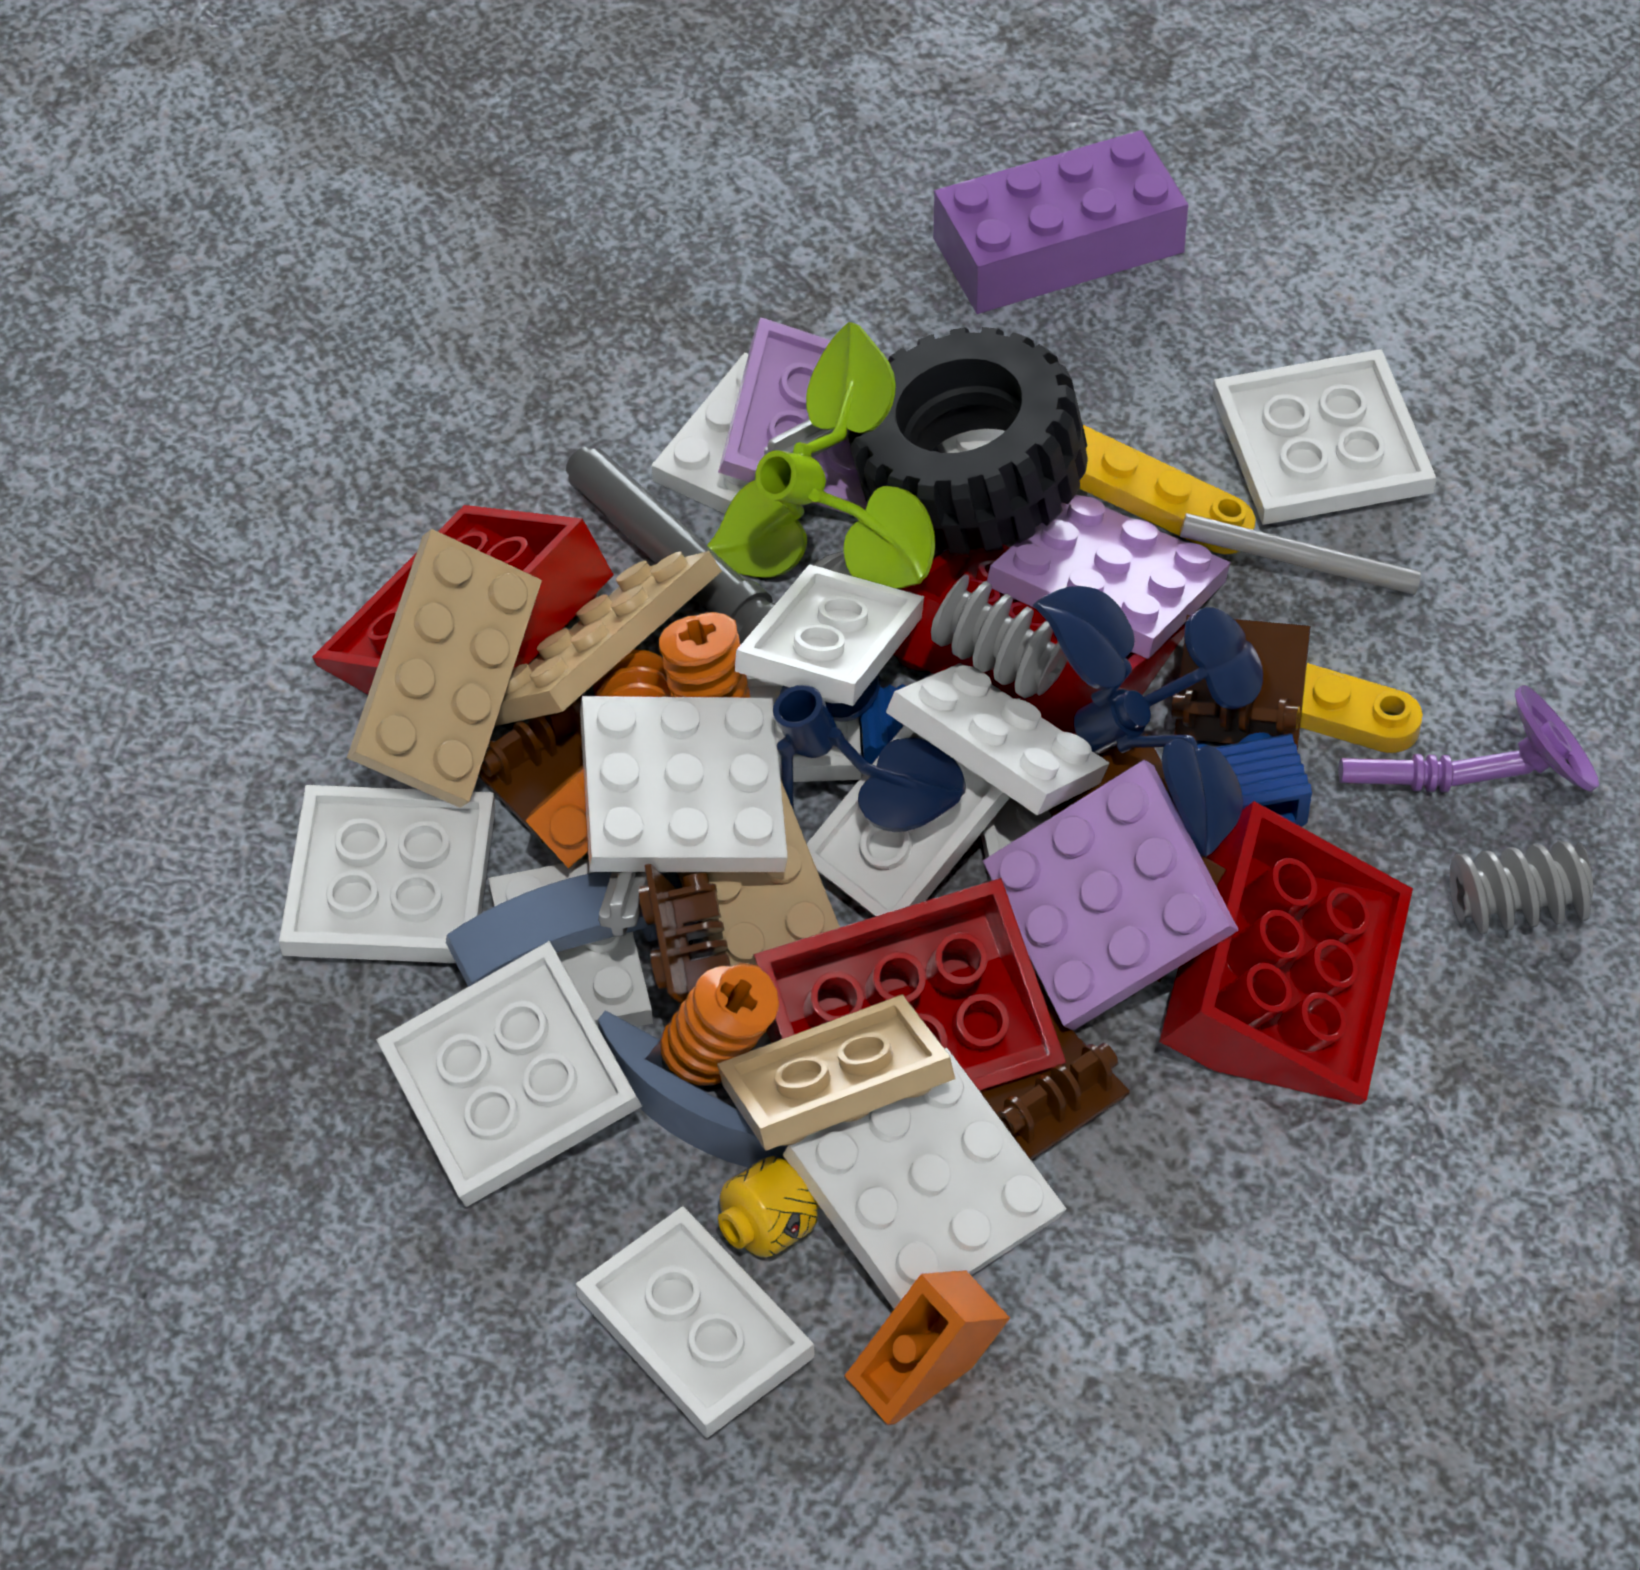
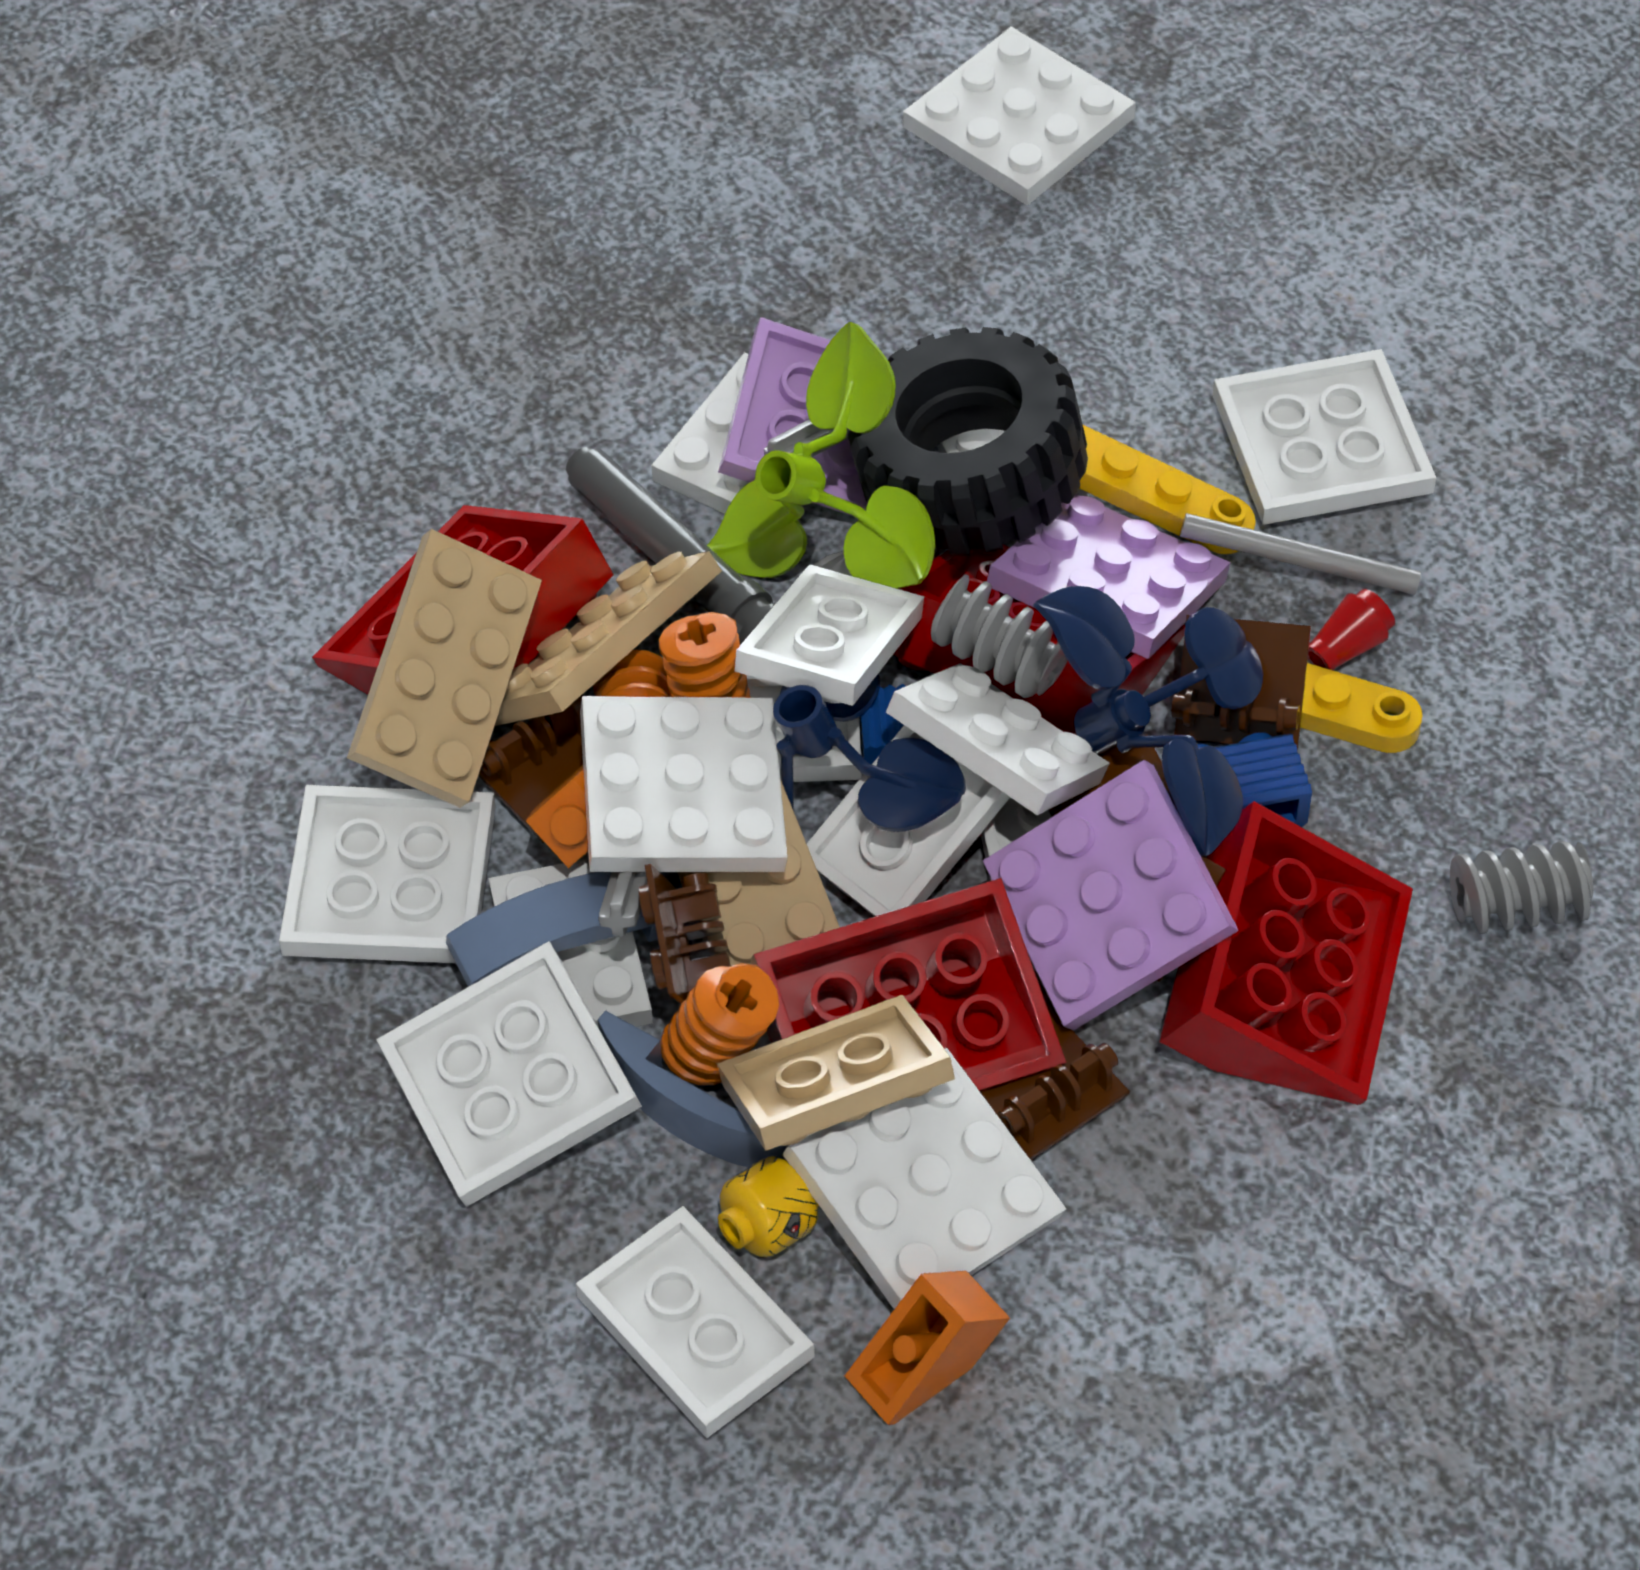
medium lavender brick [933,130,1188,314] -> none
medium lavender dish [1338,685,1599,792] -> none
none -> white plate [903,26,1136,206]
none -> red cone [1308,589,1395,671]

